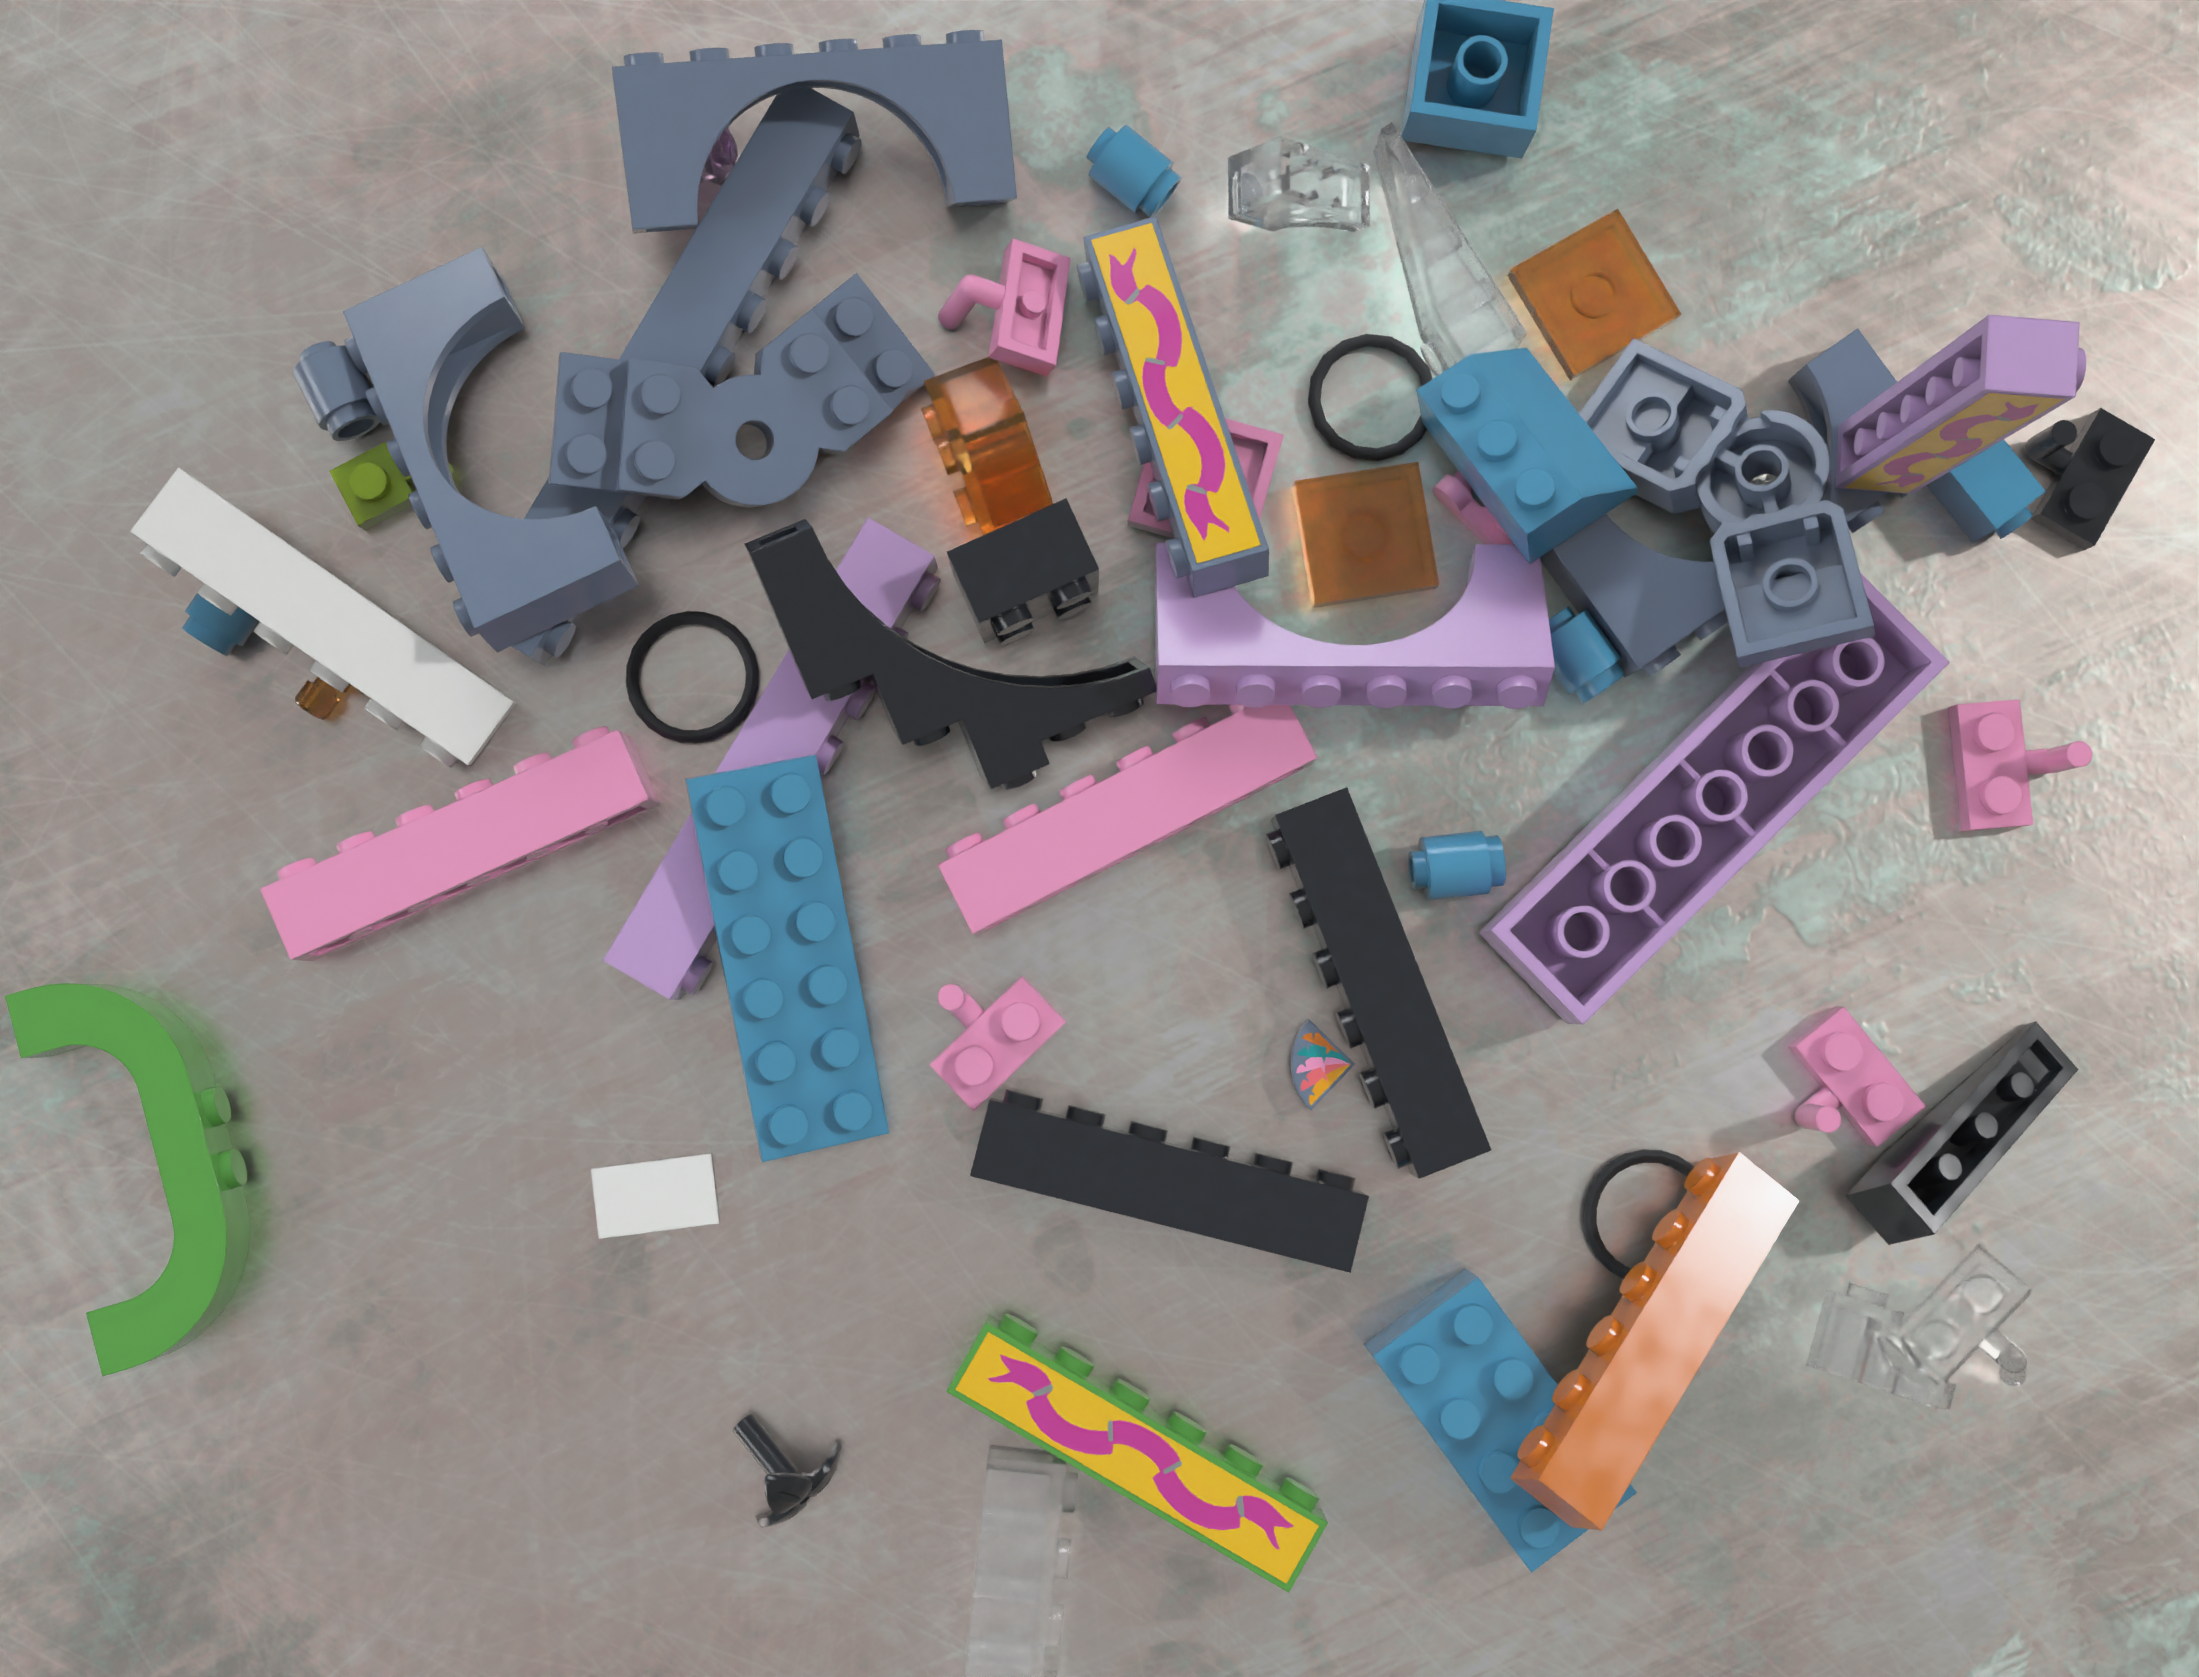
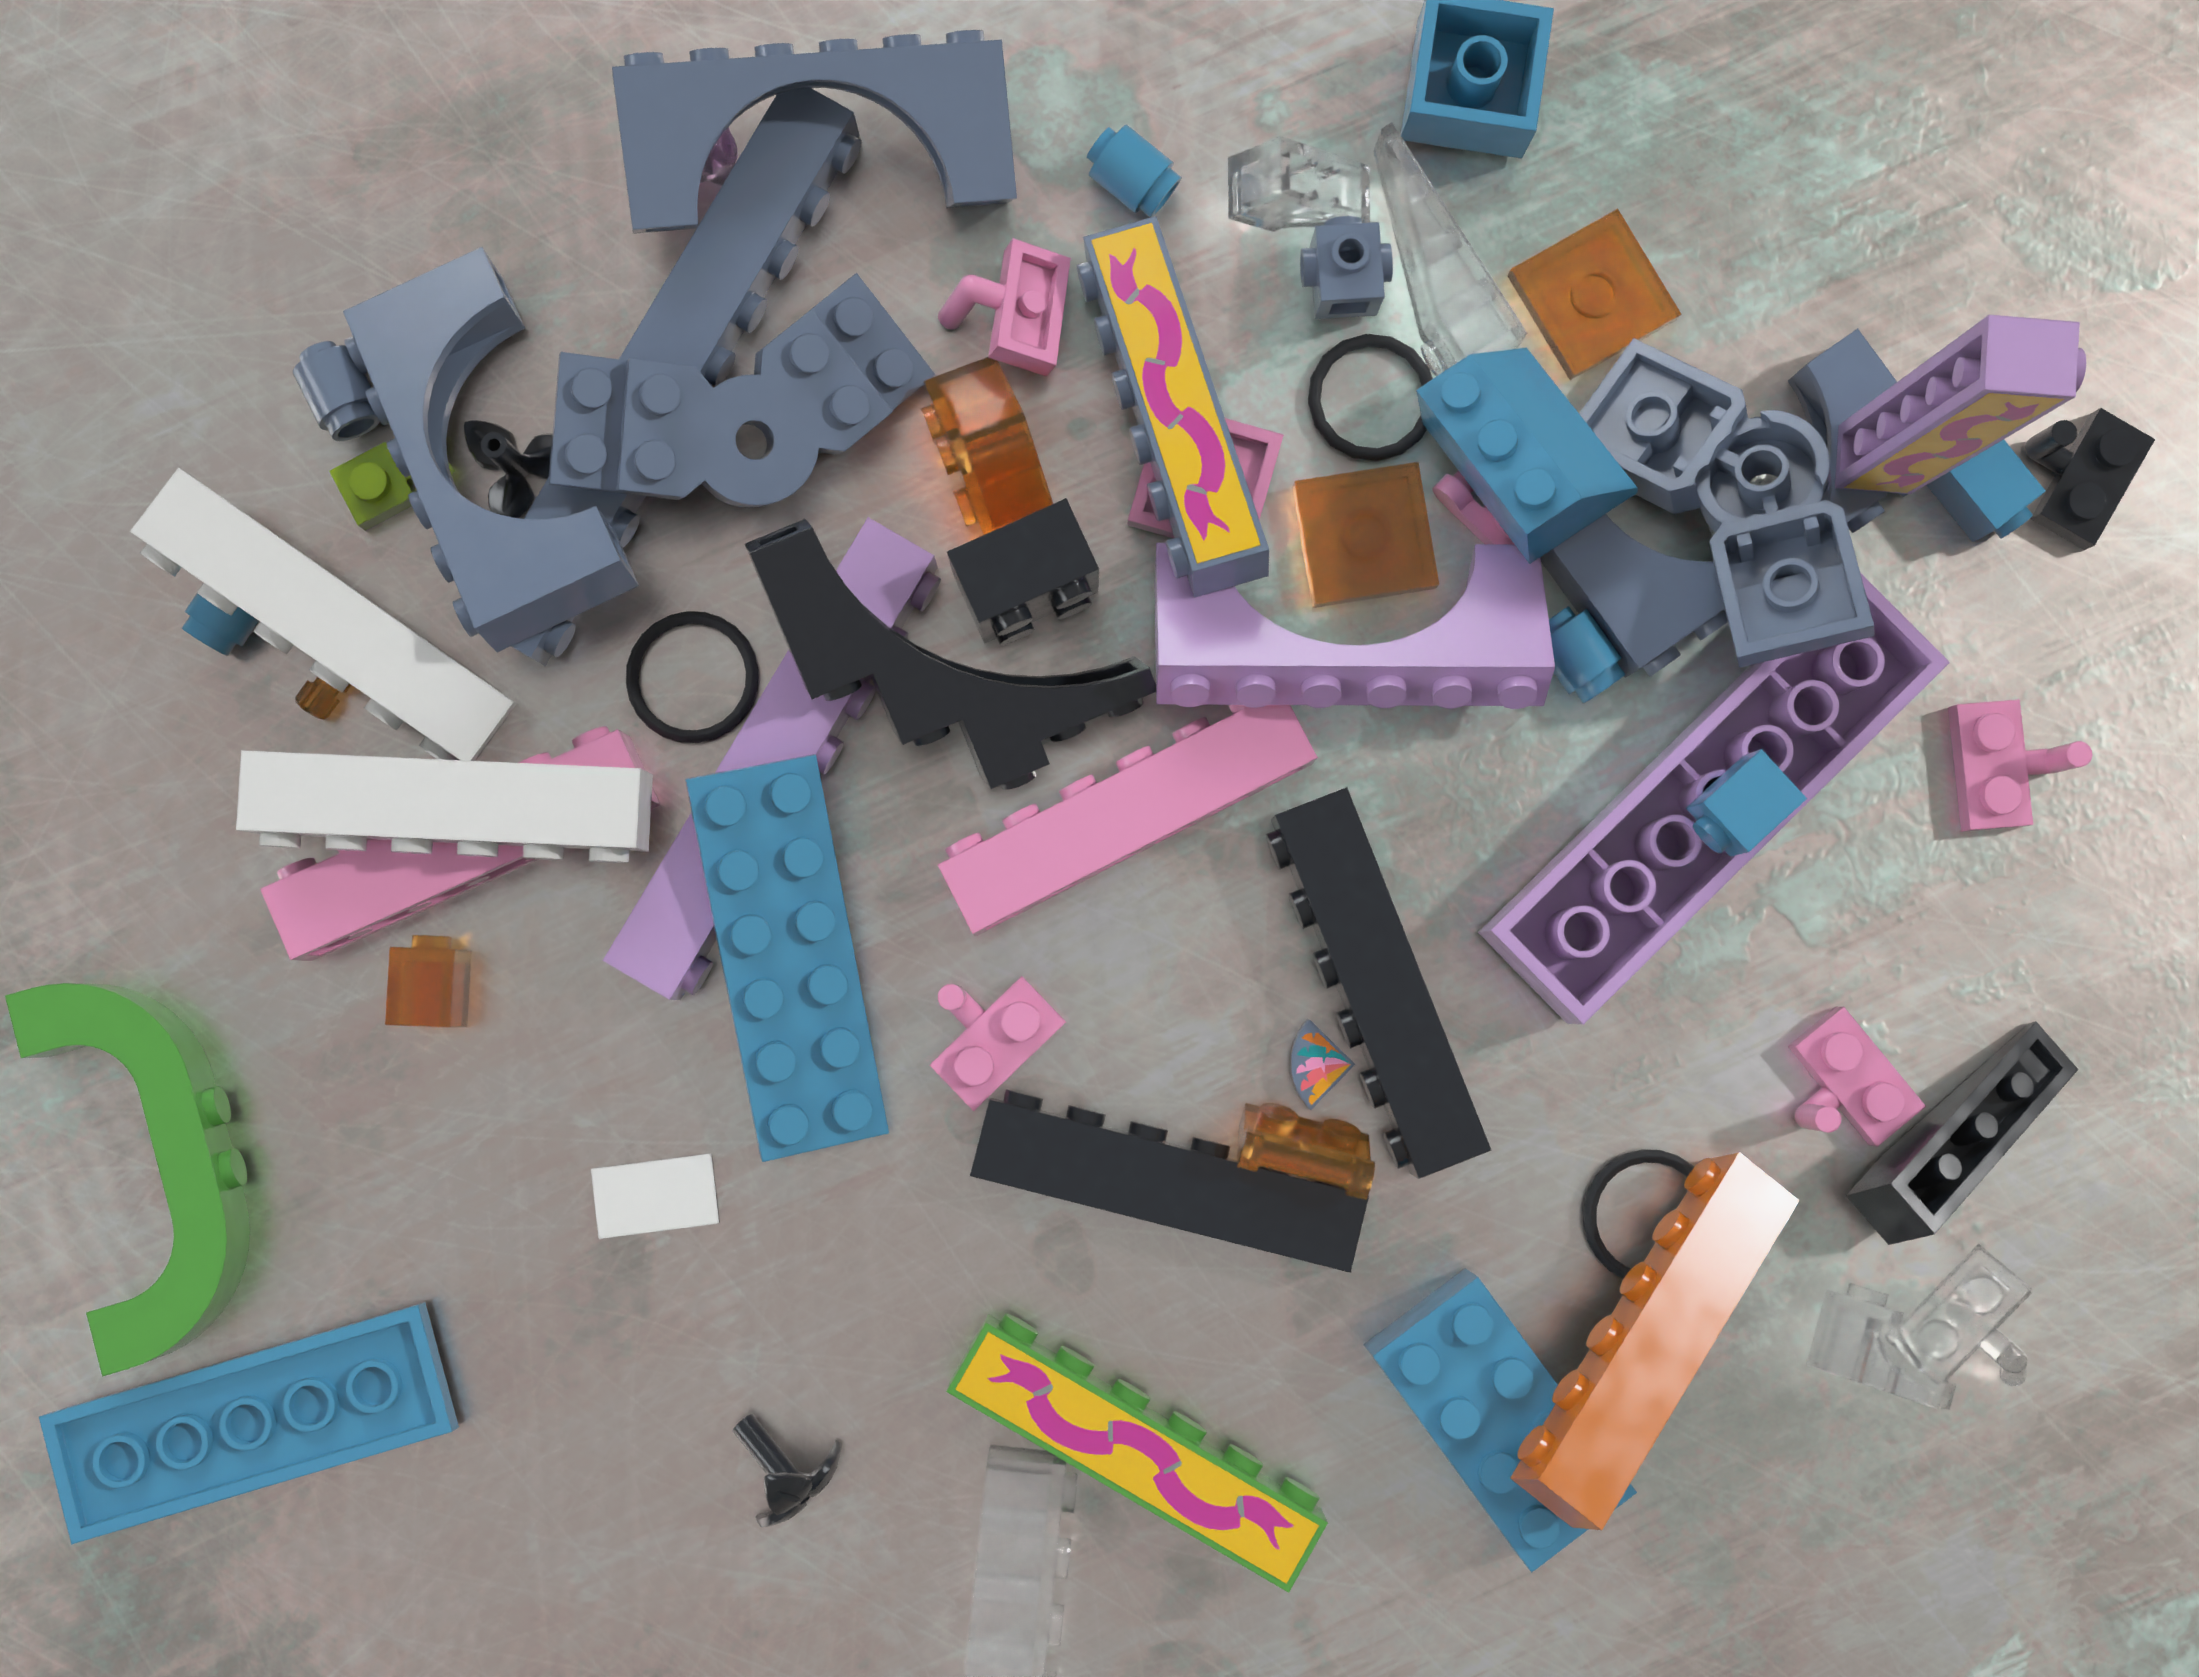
dark azure brick [1408,831,1506,901] -> none
none -> dark azure plate [39,1302,459,1545]
none -> white brick [236,750,653,863]
none -> clear orange brick [385,935,472,1027]
none -> black plant [464,420,553,518]
none -> clear orange plate [1237,1103,1375,1200]
none -> sand blue brick [1300,216,1393,319]
none -> dark azure brick [1686,749,1807,856]

